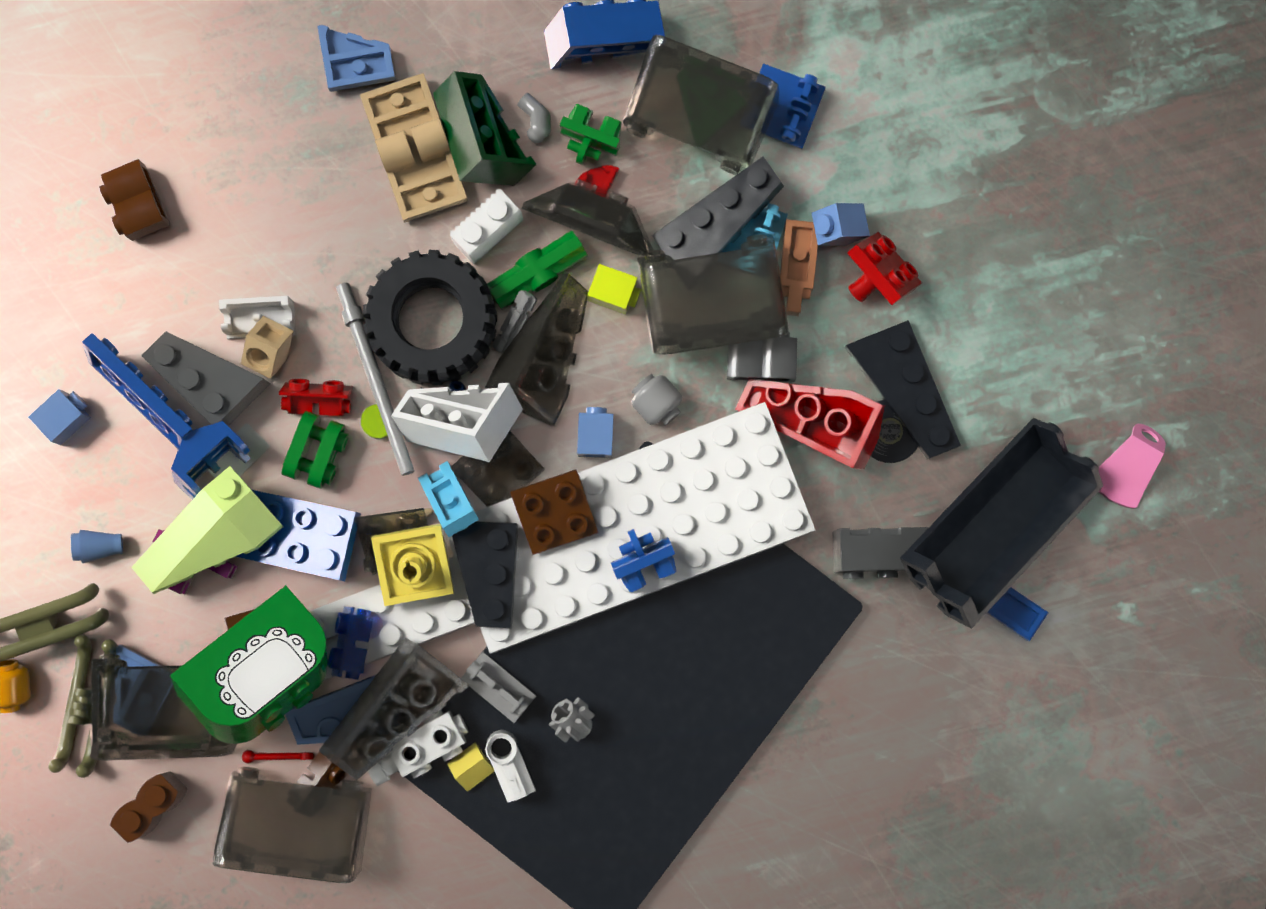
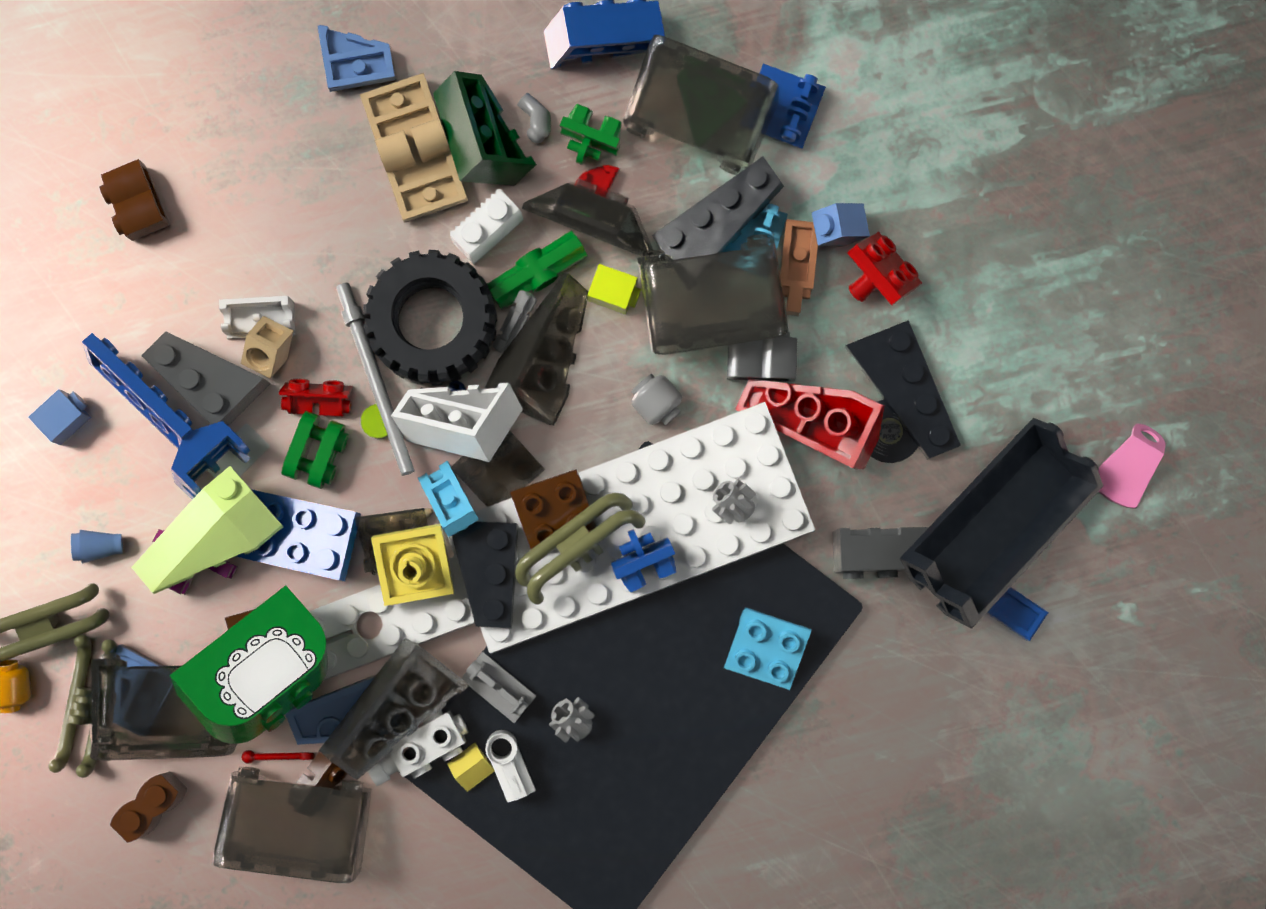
clear blue hinge [328,606,374,680] -> none
medium blue brick [577,407,614,458] -> none
none -> olive piece [515,493,646,605]
none -> light grey gear [712,479,756,524]
none -> medium azure hinge [724,607,812,690]

